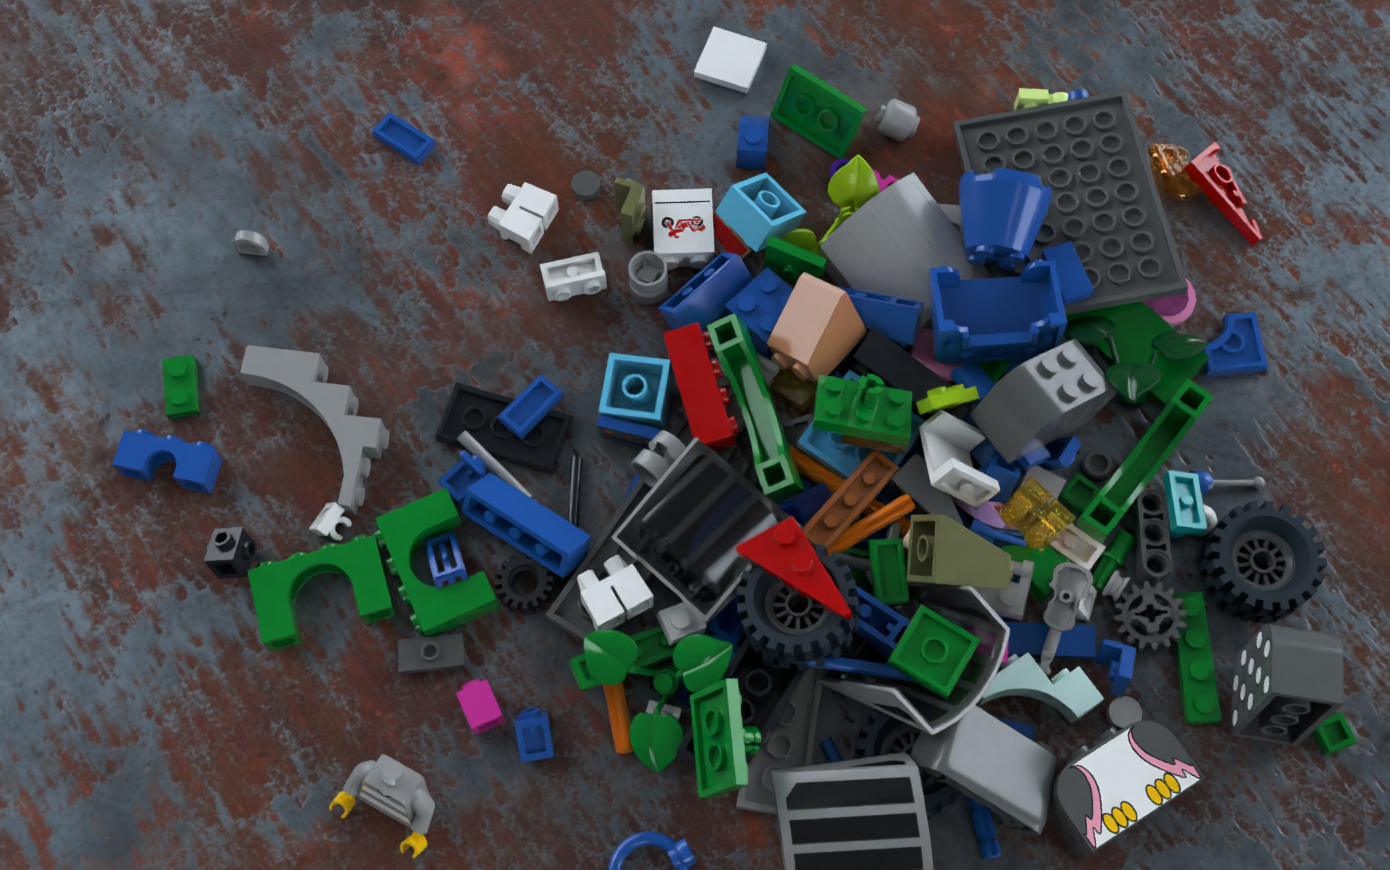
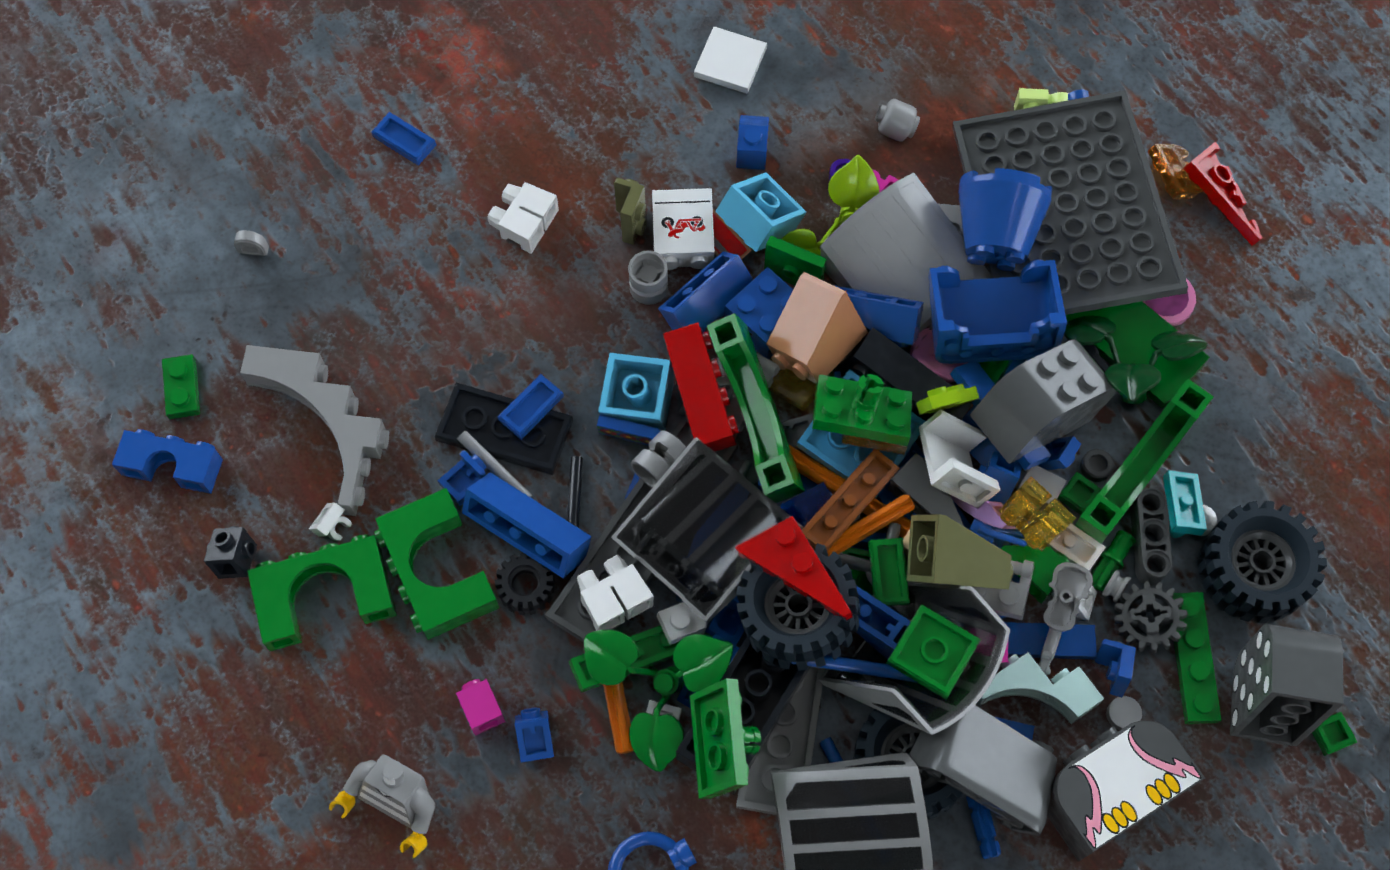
dark grey plate [397,633,466,675] -> none
blue tile [424,531,468,589] -> none
white bracket [540,252,607,301] -> none
dark grey tile [571,170,601,201] -> none
green plate [770,64,867,159] -> none
blue tile [1041,241,1094,305] -> none
hinge [1189,470,1265,495] -> none
blue tile [1203,312,1269,377] -> none

